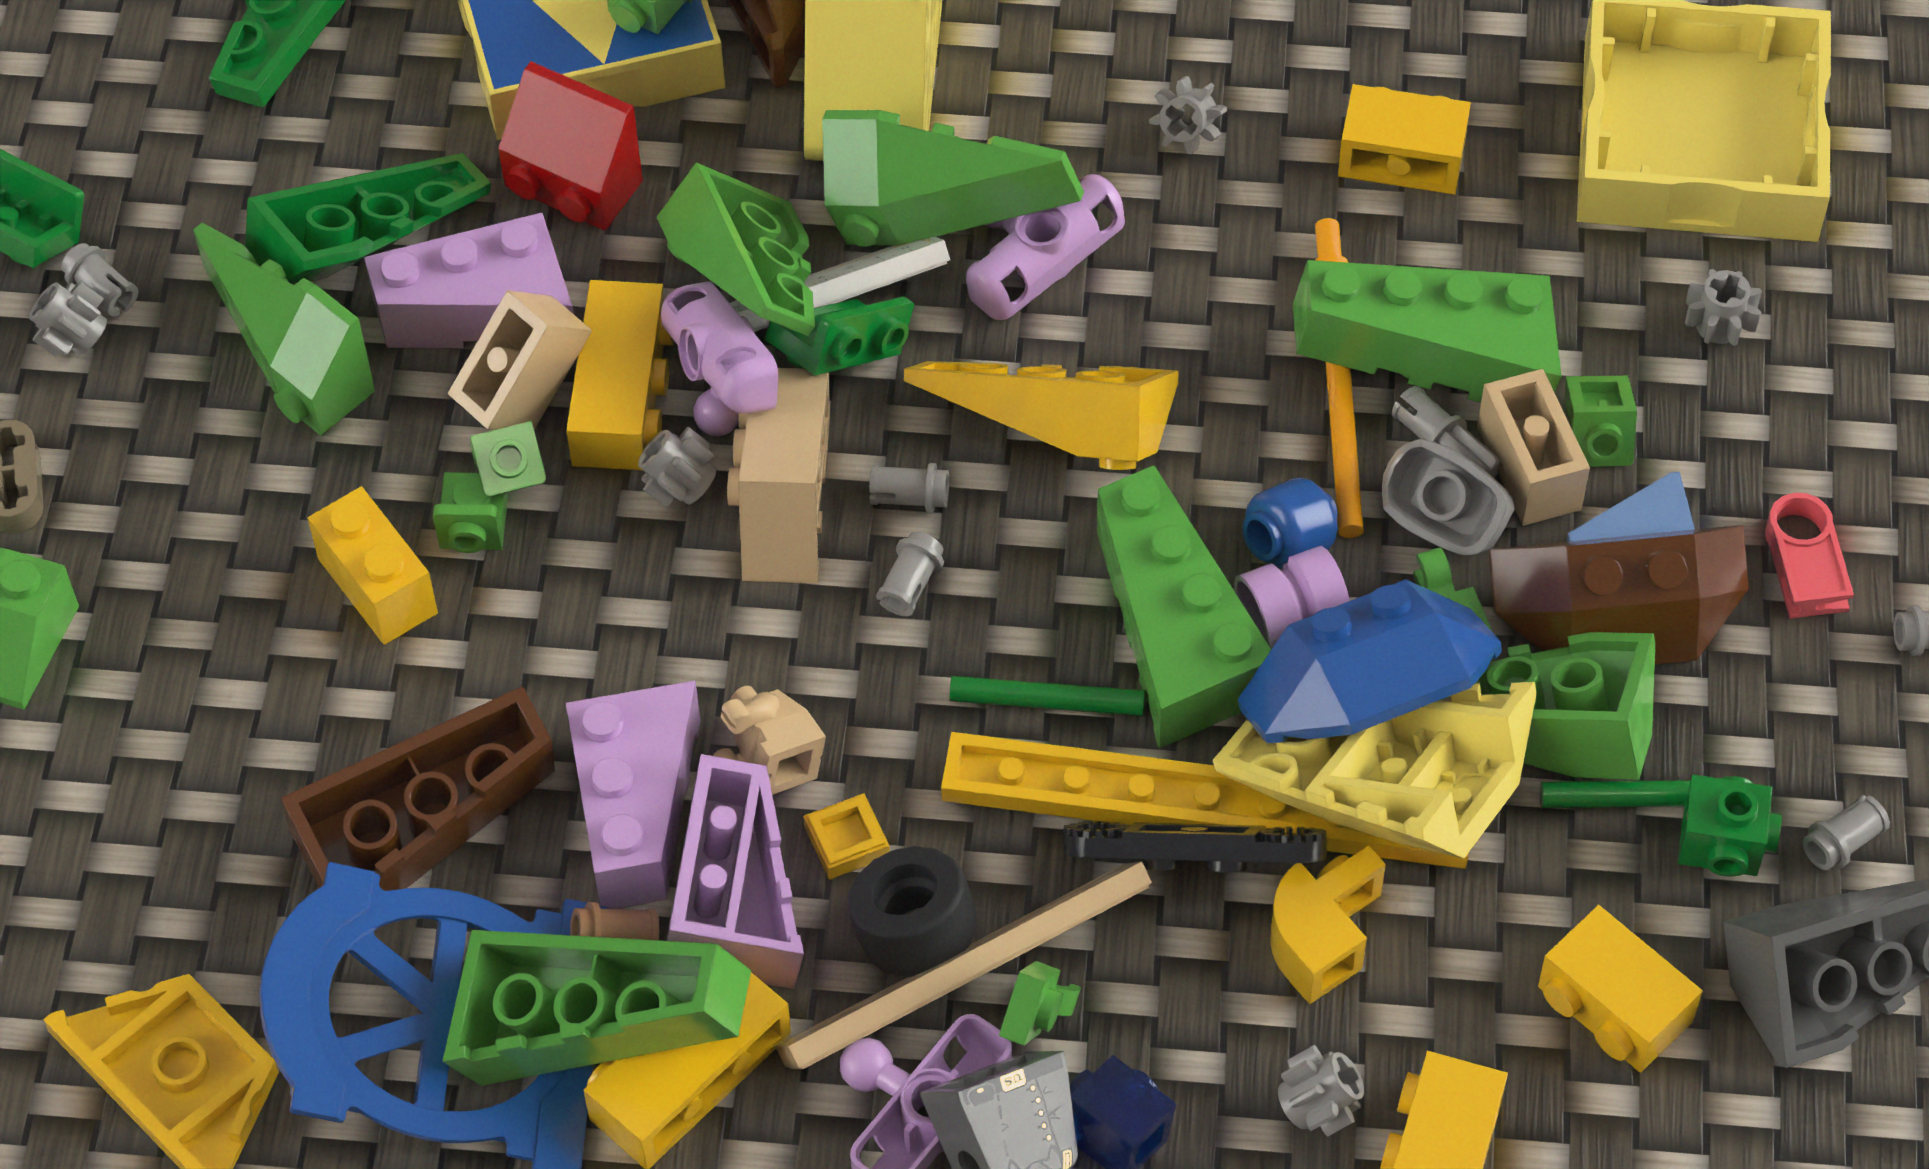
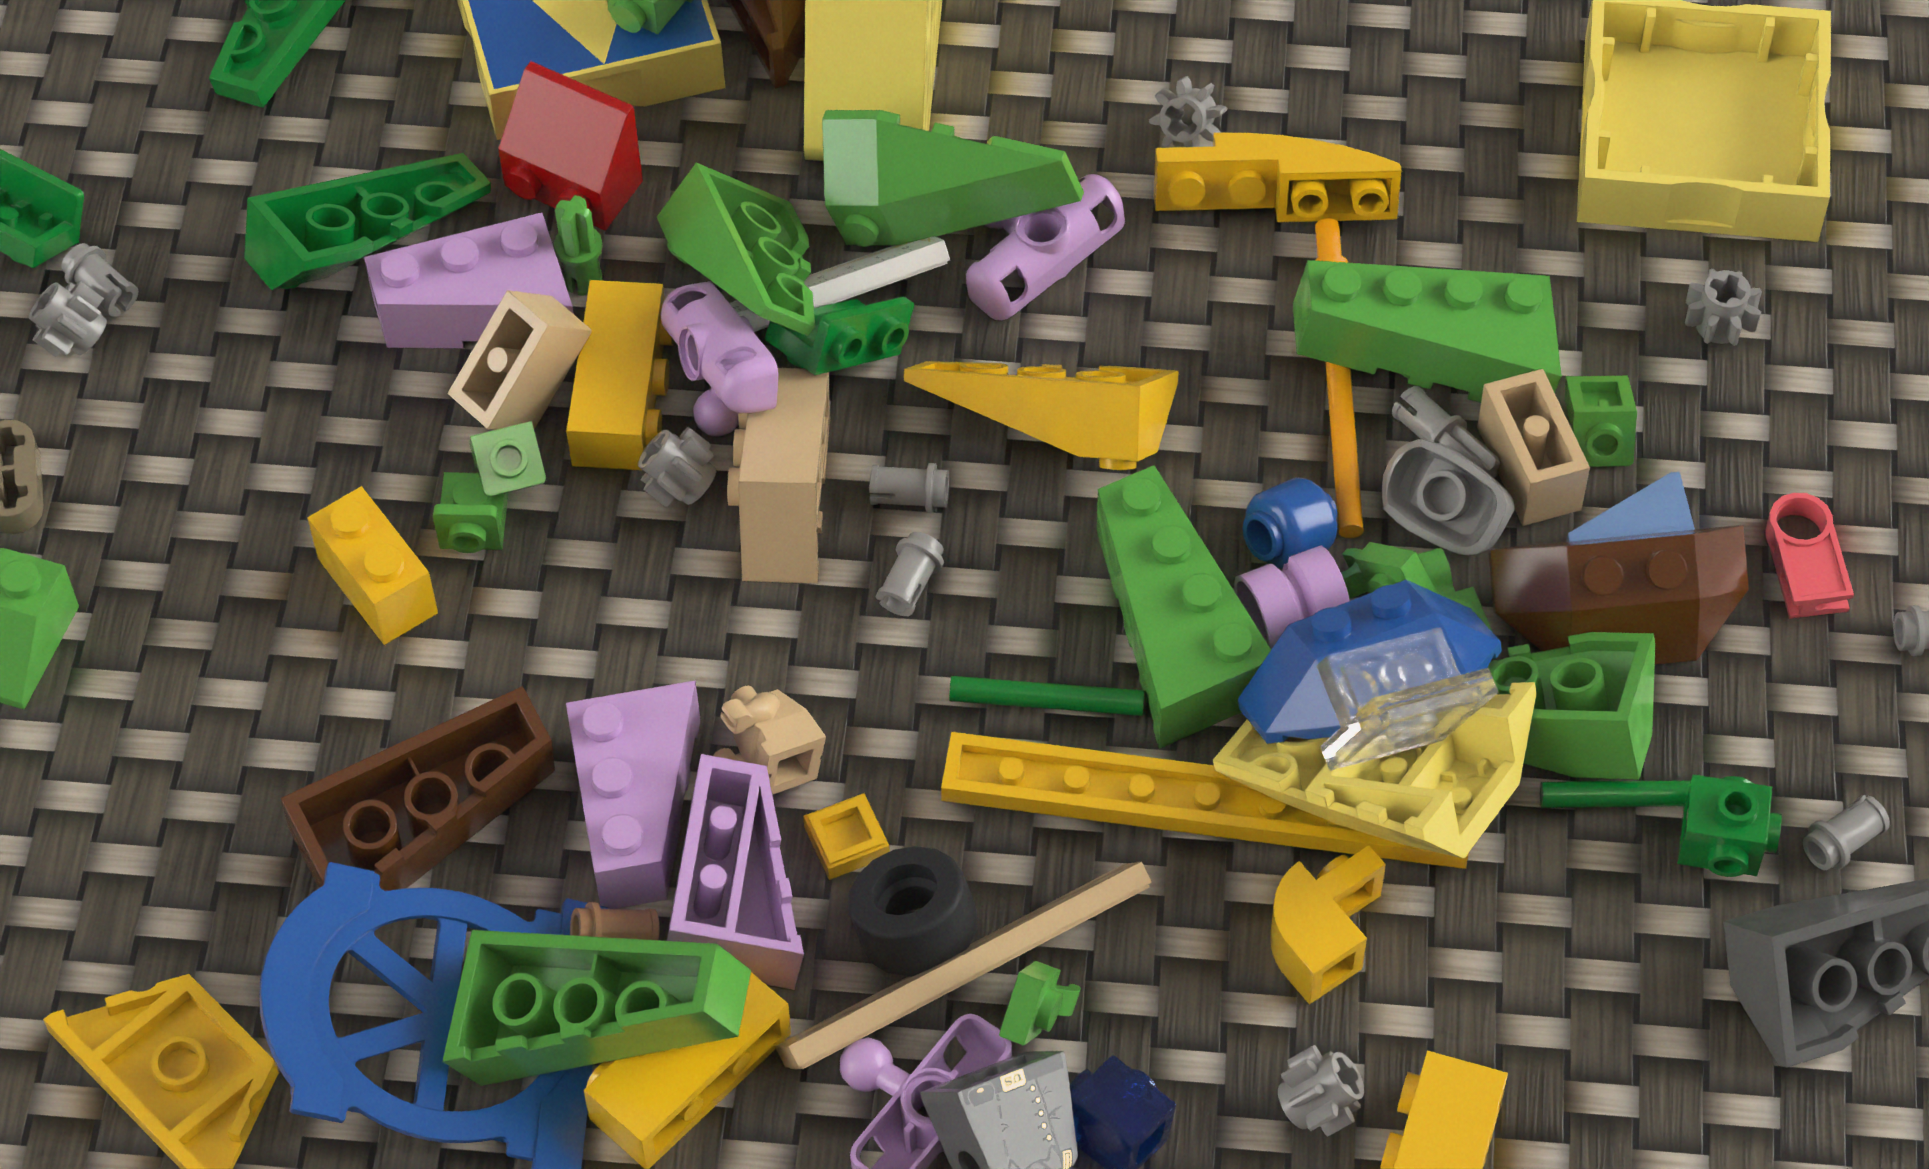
bright green wedge [193,223,375,436] -> none
black plate [1063,822,1327,873] -> none
yellow brick [1338,84,1471,195] -> none
yellow brick [1538,905,1703,1073] -> none
none -> bright green axle [554,195,603,296]
none -> yellow slope [1154,132,1402,222]
none -> clear bracket [1316,627,1499,771]
none -> bright green plate [1341,542,1437,599]

